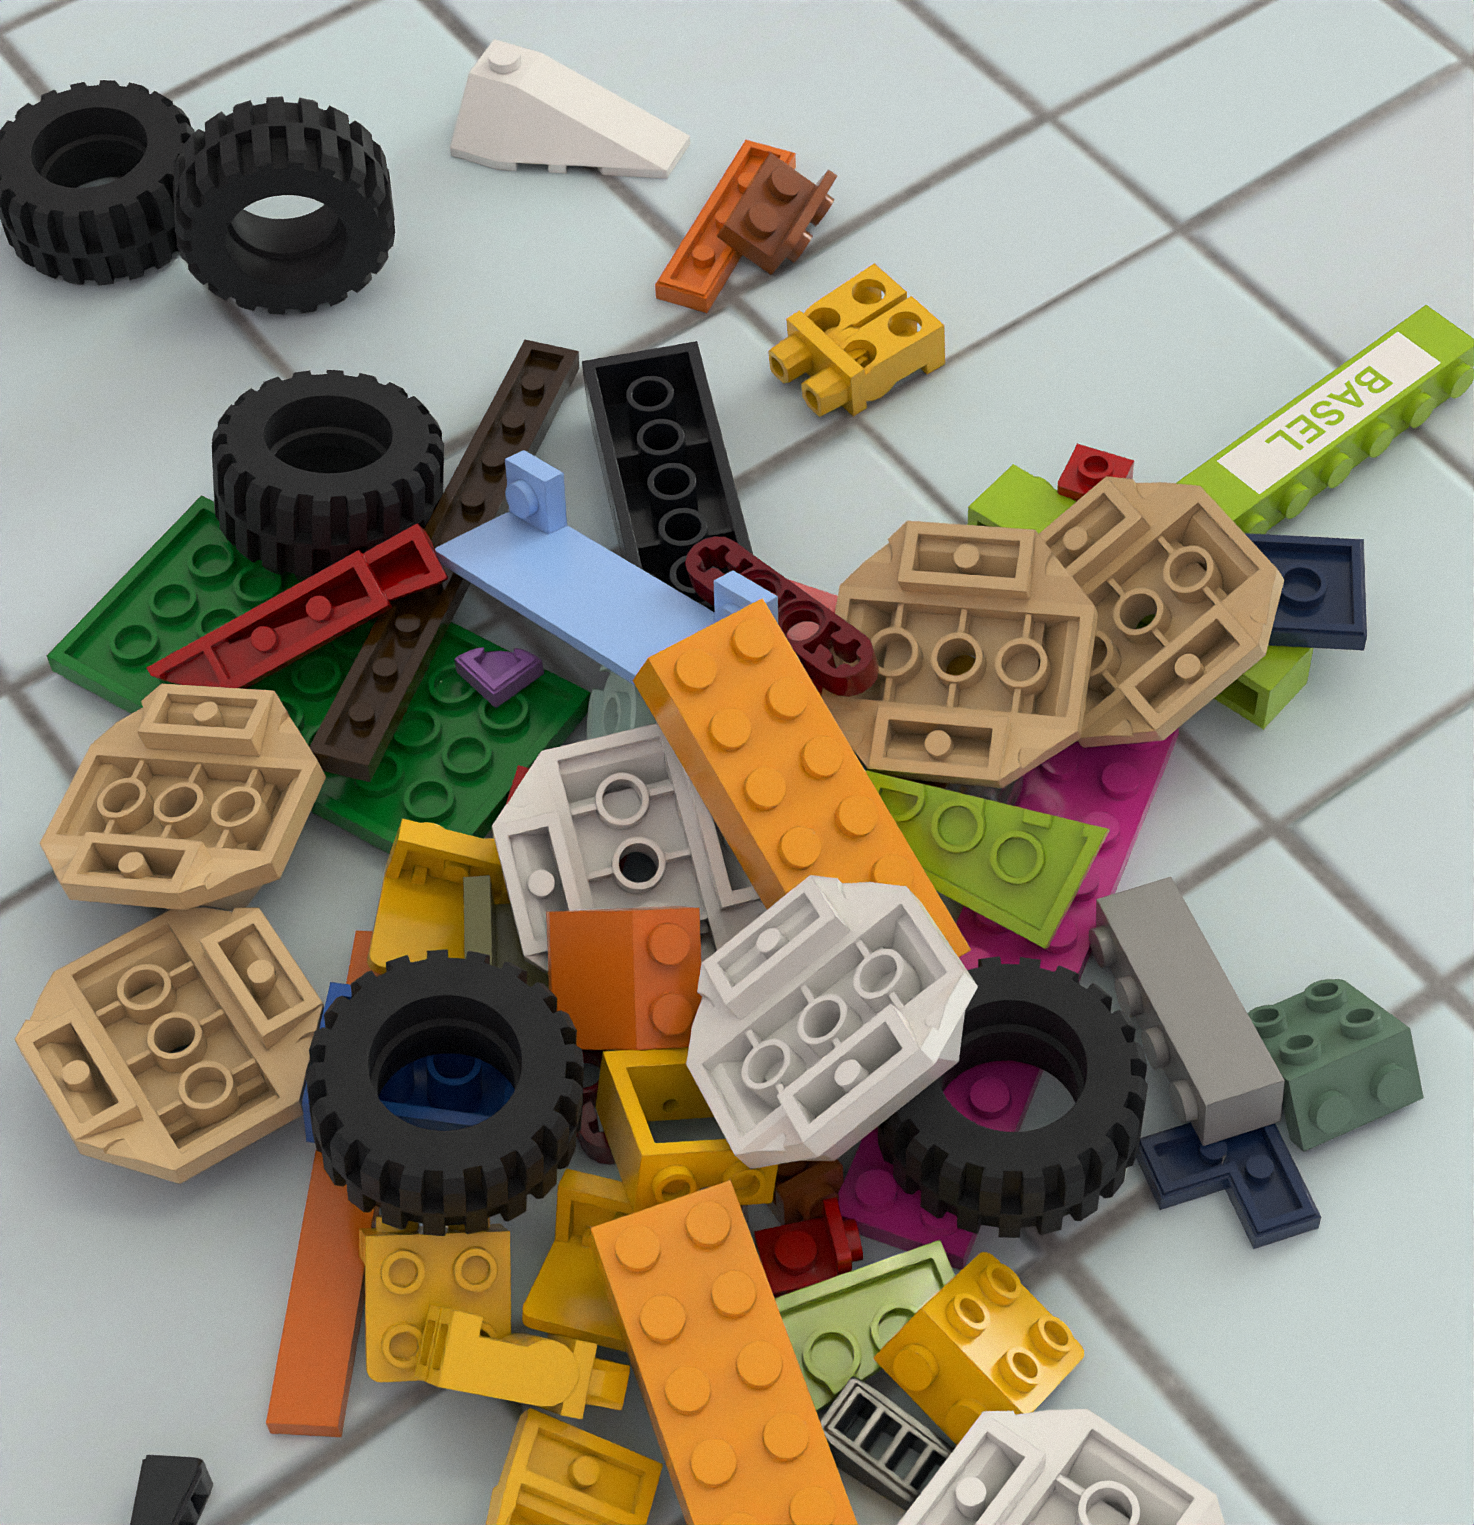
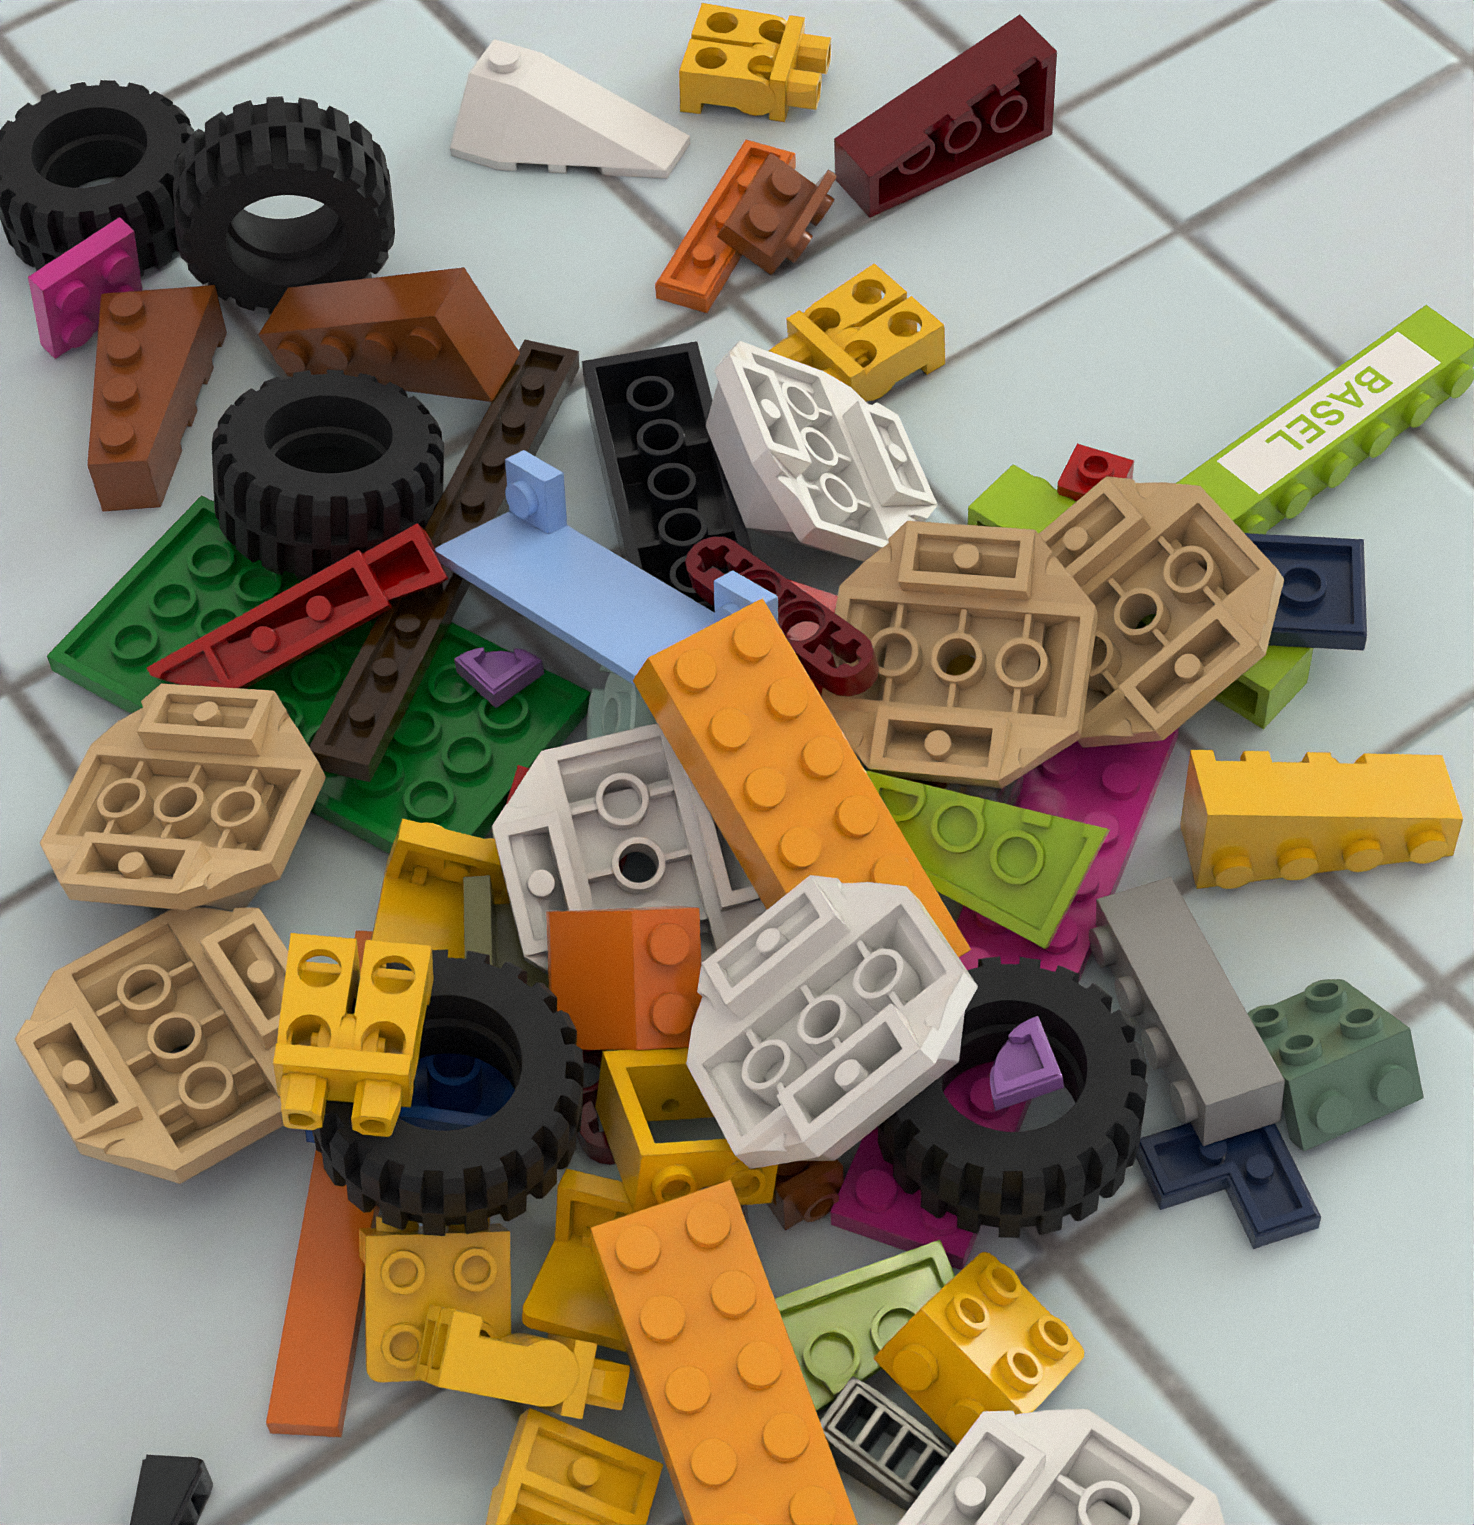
red bracket [754,1197,863,1298] -> none
none -> dark pink plate [28,217,142,359]
none -> dark orange wedge [87,285,227,512]
none -> dark orange wedge [258,267,520,402]
none -> yellow hips [273,933,434,1137]
none -> yellow hips [679,3,831,122]
none -> white piece [706,341,937,562]
none -> dark red wedge [834,14,1057,218]
none -> medium lavender tile [990,1016,1064,1111]
none -> yellow wedge [1180,750,1463,889]

